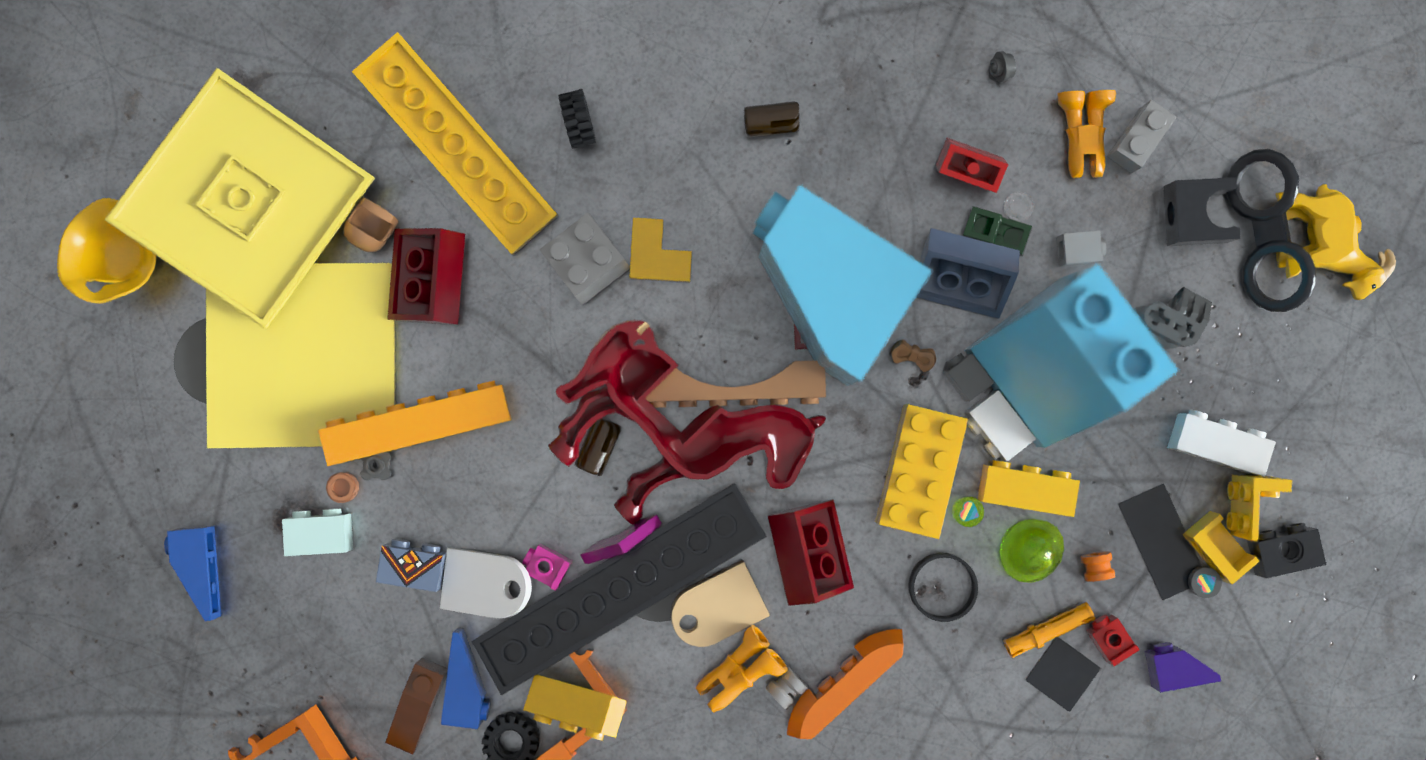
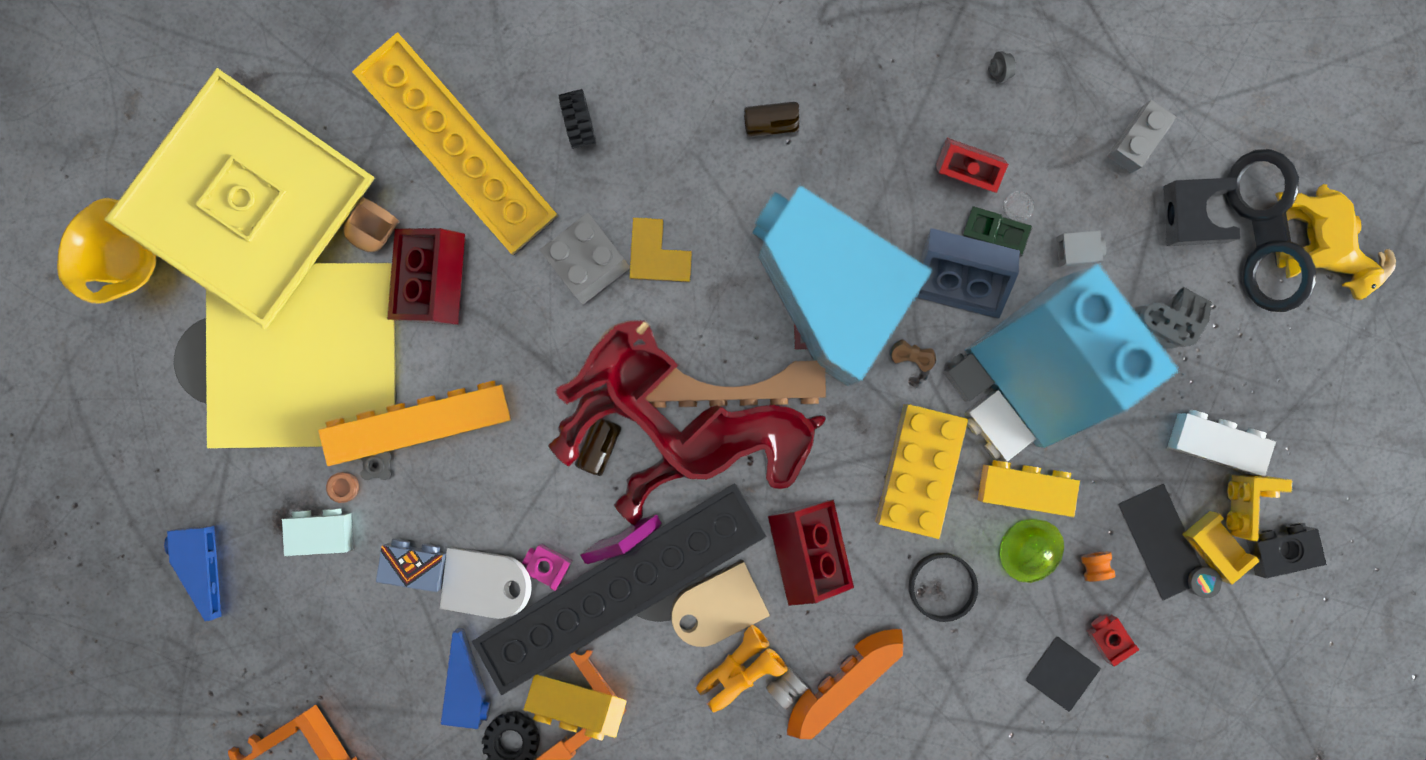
reddish brown slope [385,657,448,755] -> none
clear neon green tile [952,496,984,527] -> none
light orange pin [1003,602,1095,659] -> none
light orange piece [1057,90,1116,178] -> none
dark purple slope [1145,642,1221,693] -> none

